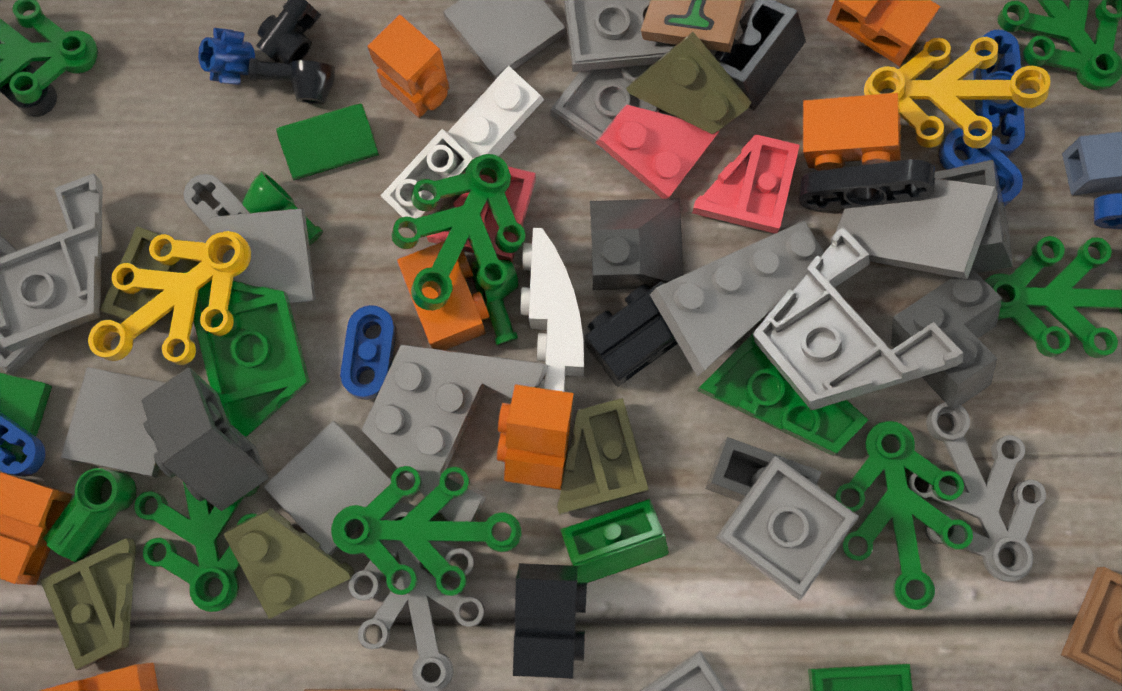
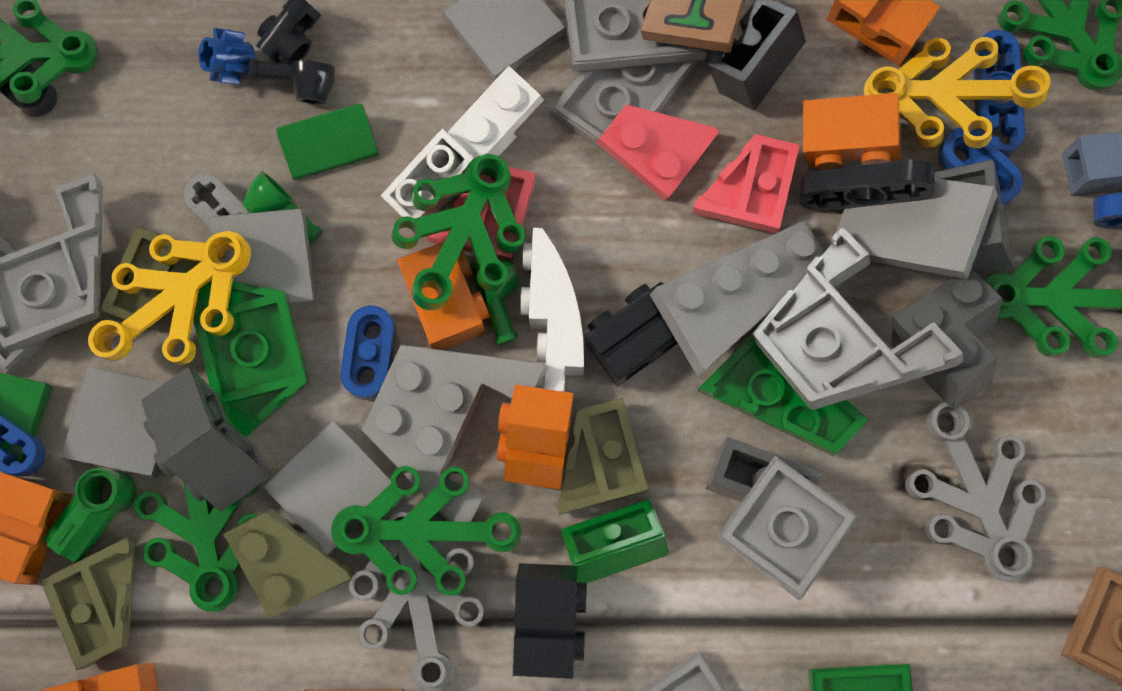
orange brick [367,14,450,119] -> none
dark grey slope [590,198,684,290] -> none
olive wing [626,32,752,134] -> none
green plant [835,421,973,610] -> none

